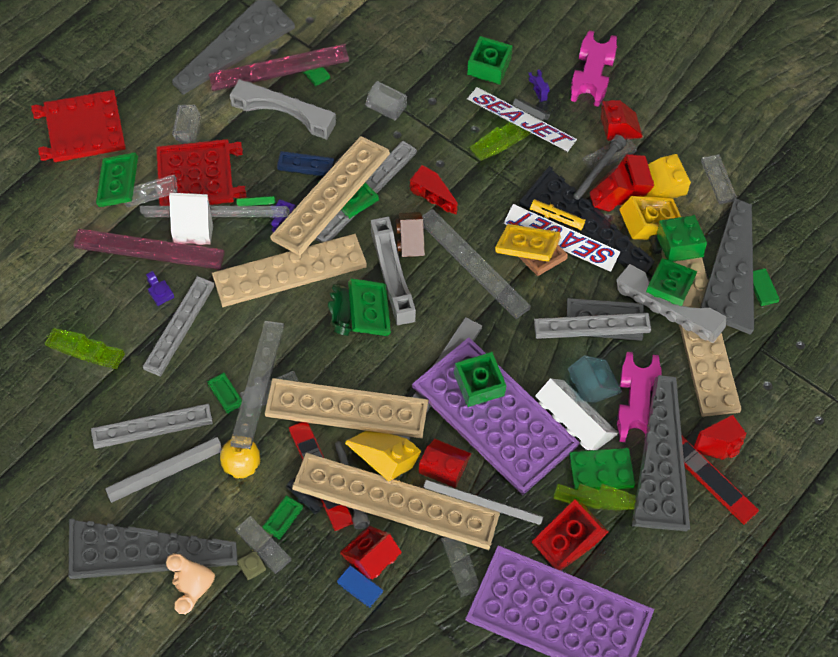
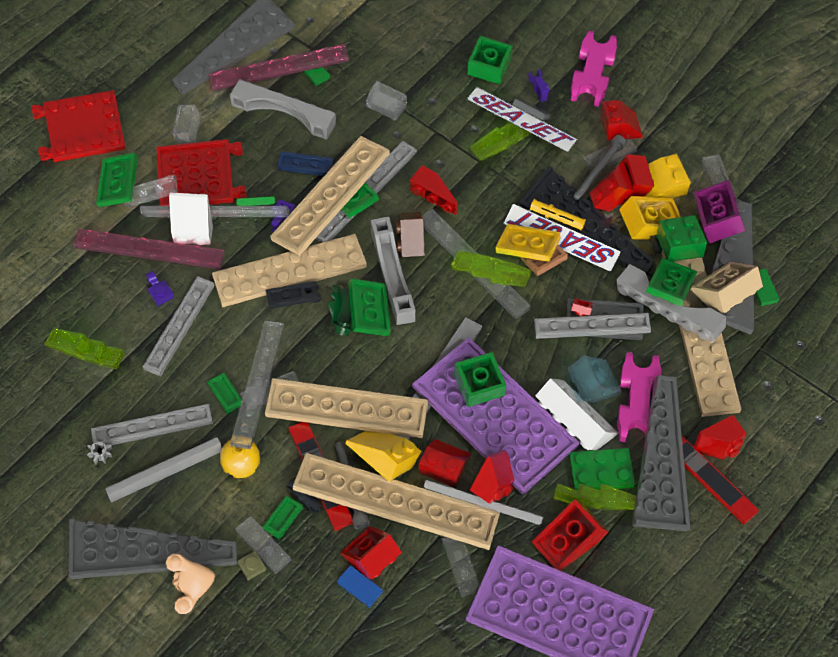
none -> light grey gear [87,439,112,464]
none -> black plate [266,281,321,309]
none -> clear neon green slope [451,251,531,287]
none -> red slope [470,450,515,504]
none -> plate [571,298,593,316]
none -> tan slope [691,262,763,313]
none -> magenta brick [694,180,746,243]

